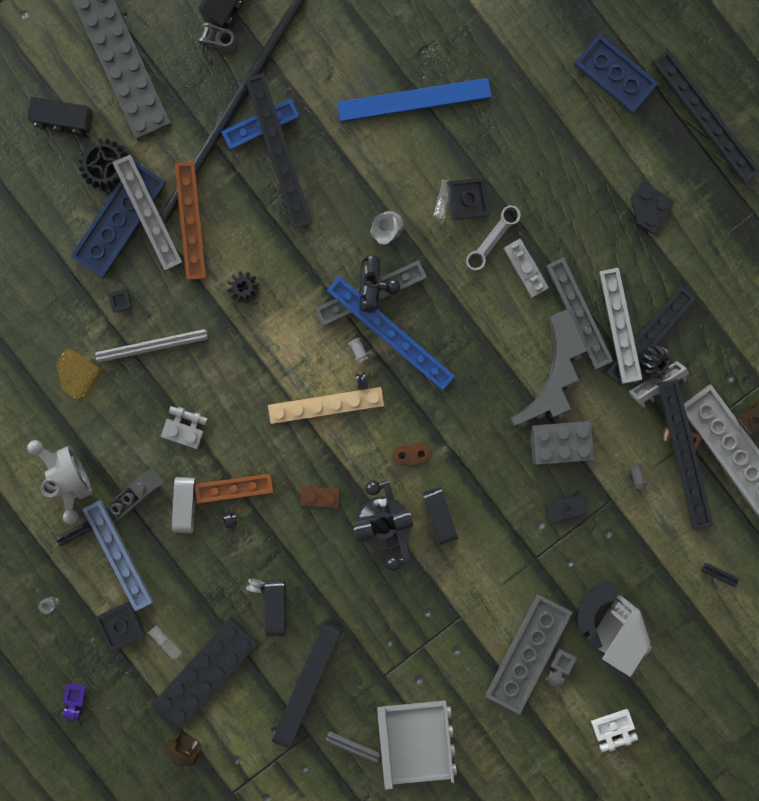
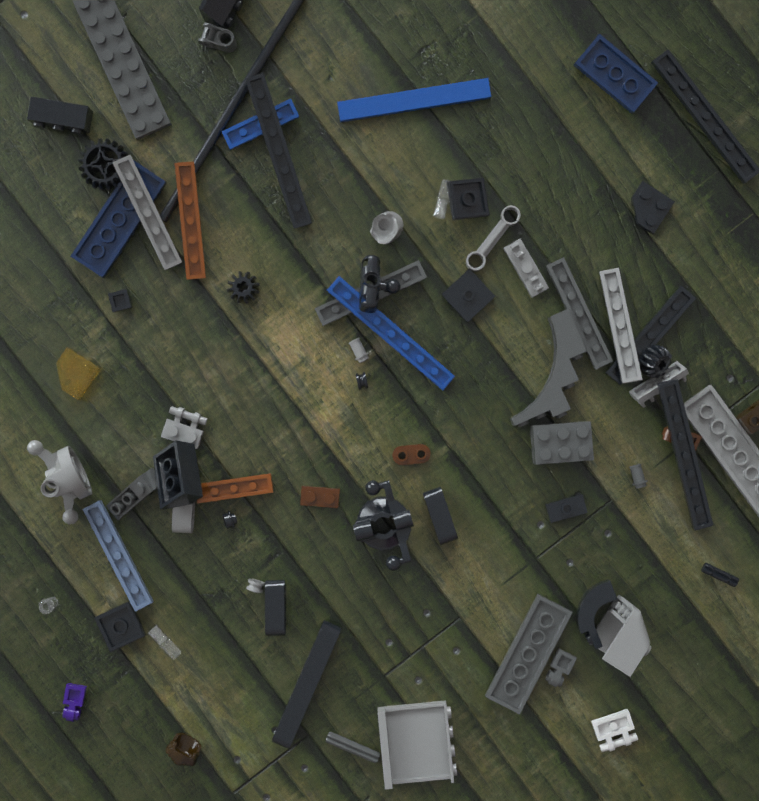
black axle [56,521,93,546] -> none
light grey axle [95,329,208,362] -> none
black plate [152,617,259,729] -> none
tan plate [268,387,384,424] -> none
none -> black slope [153,440,203,510]
none -> black plate [442,268,496,323]

